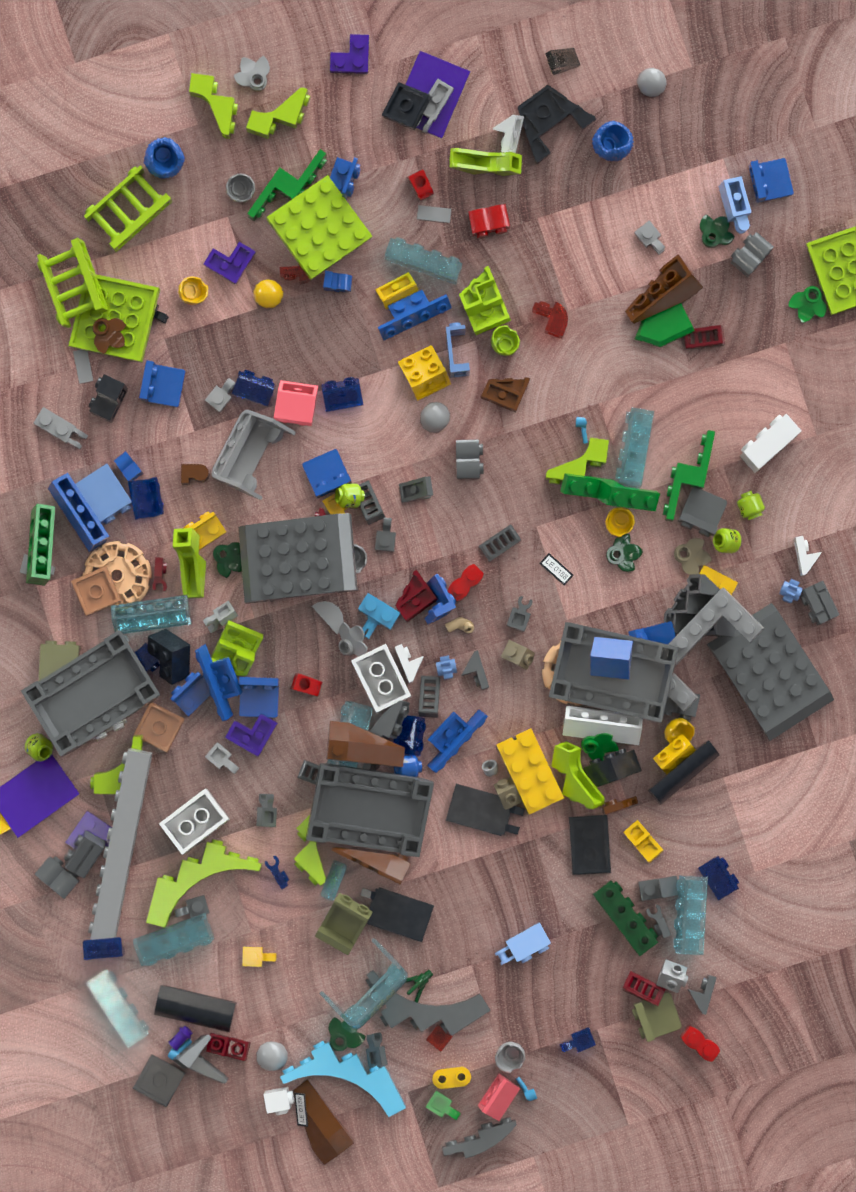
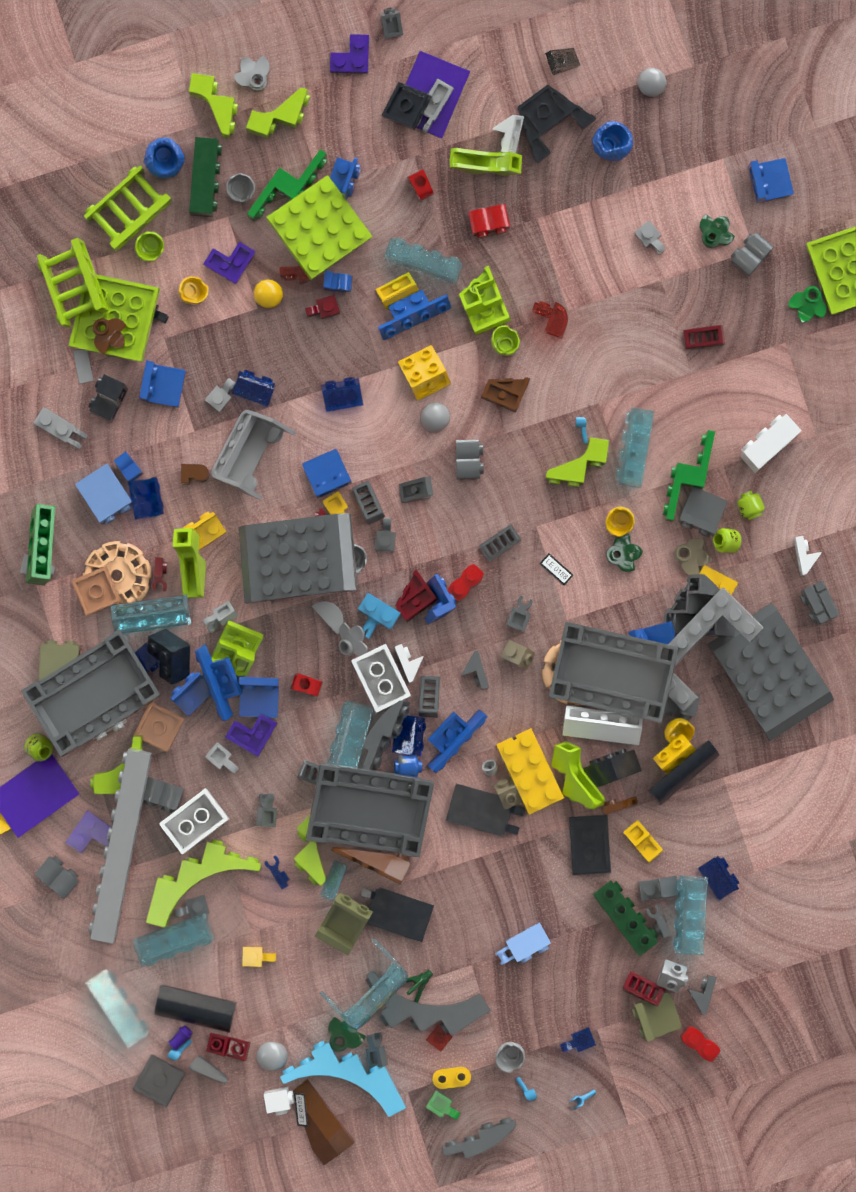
blue brick [48,473,109,552] -> none
dark grey brick [64,830,105,878] -> none
clear blue bracket [83,937,125,960] -> none
slope [173,1035,211,1069] -> none
dark green plate [213,542,242,578] -> none
coral slope [274,380,318,426] -> none
reddish brown wedge [326,721,405,767] -> none
lime head [335,483,365,508] -> none
light grey sticker [417,205,451,223] -> none
medium blue gear [436,655,457,680] -> none
tan arm [445,617,474,633] -> none
medium blue panel [446,323,470,378] -> none
coral slope [478,1073,521,1121] -> none
green bracket [560,473,660,511] -> none
green plate [581,733,619,761] -> none
blue slope [590,637,633,679] -> none
reddish brown wedge [625,254,703,324] -> none
green tile [635,303,695,348] -> none
light blue brick [718,176,752,234] -> none
medium blue gear [779,579,803,603] -> none
none -> lime hair [135,231,164,261]
none -> dark grey brick [143,777,185,813]
none -> dark green brick [189,137,222,217]
none -> dark red plate [305,295,340,319]
none -> dark grey bracket [380,7,403,38]
none -> dark azure hand [569,1090,596,1110]

